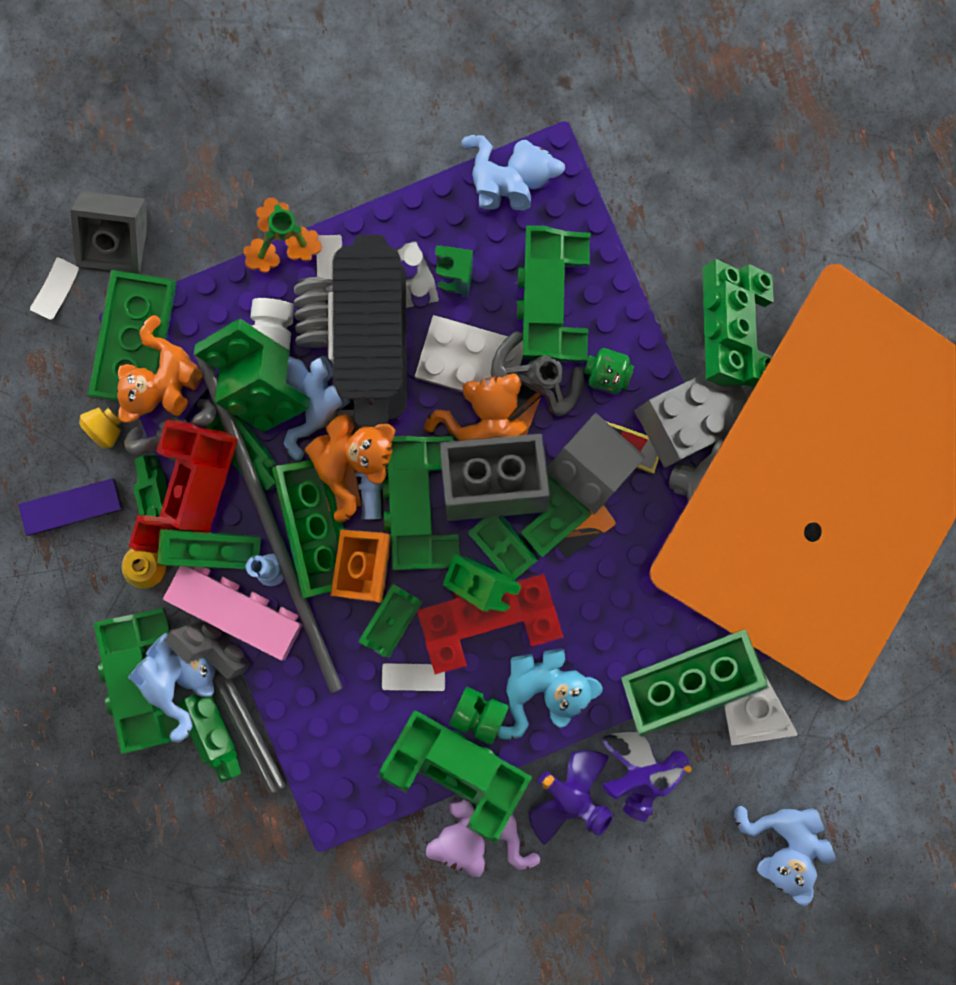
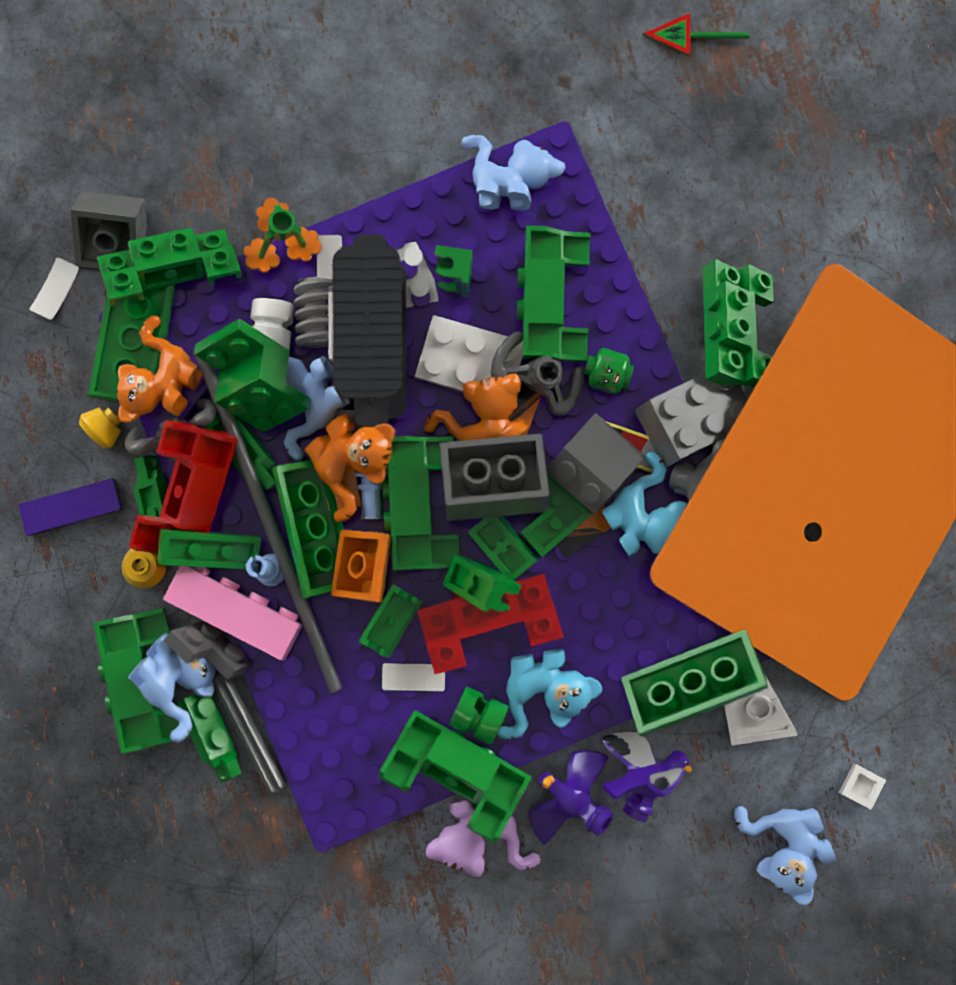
none -> green bracket [97,228,241,307]
none -> medium azure animal [602,451,687,558]
none -> piece [643,12,750,57]
none -> white plate [839,763,886,810]

